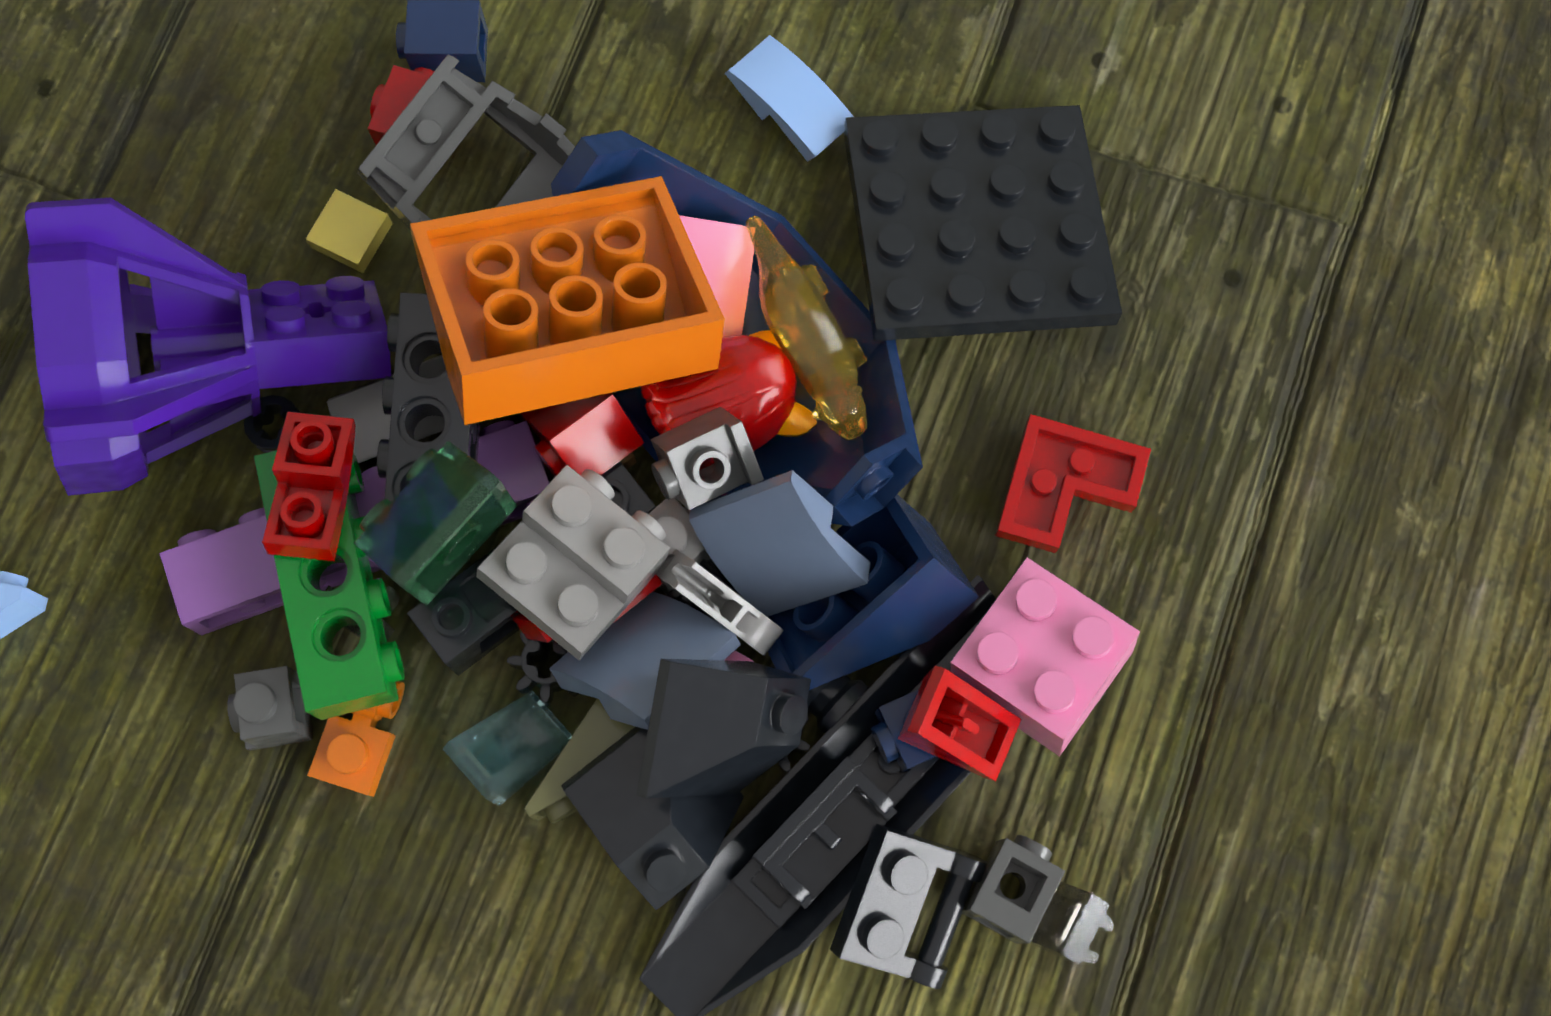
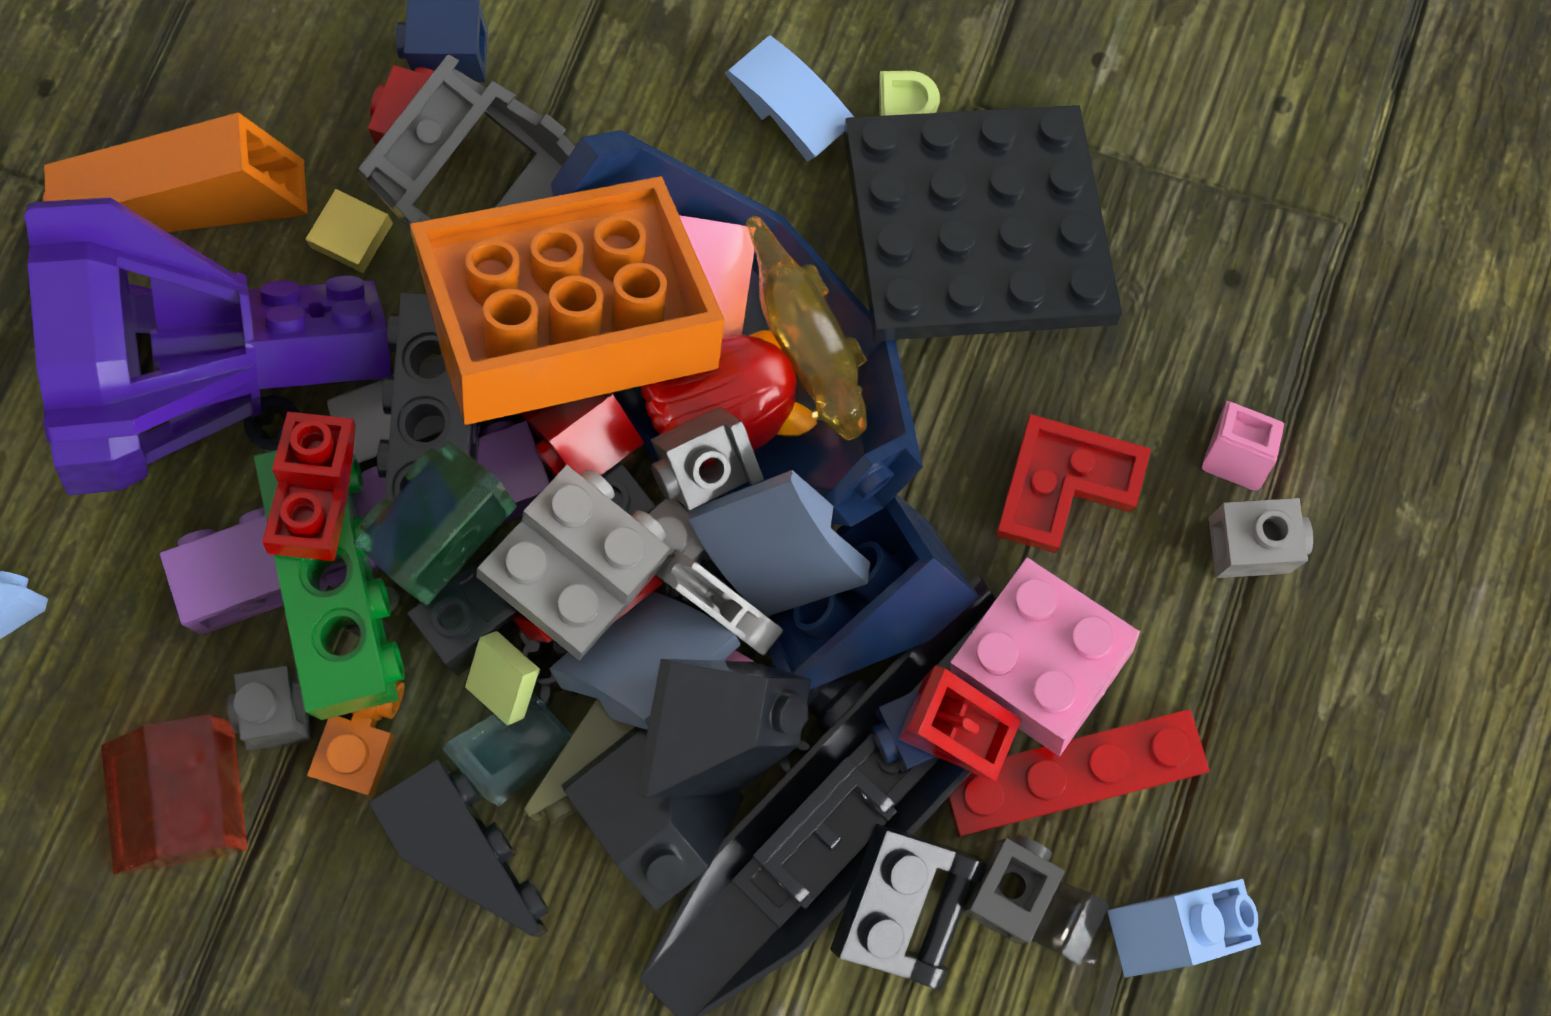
none -> orange slope [43,112,308,232]
none -> clear red slope [101,714,248,875]
none -> black slope [369,759,549,937]
none -> yellowish green tile [465,631,540,726]
none -> yellowish green tile [879,71,940,116]
none -> red plate [947,709,1210,838]
none -> light blue slope [1107,879,1261,978]
none -> bright pink slope [1202,401,1284,491]
none -> light grey brick [1208,498,1313,578]

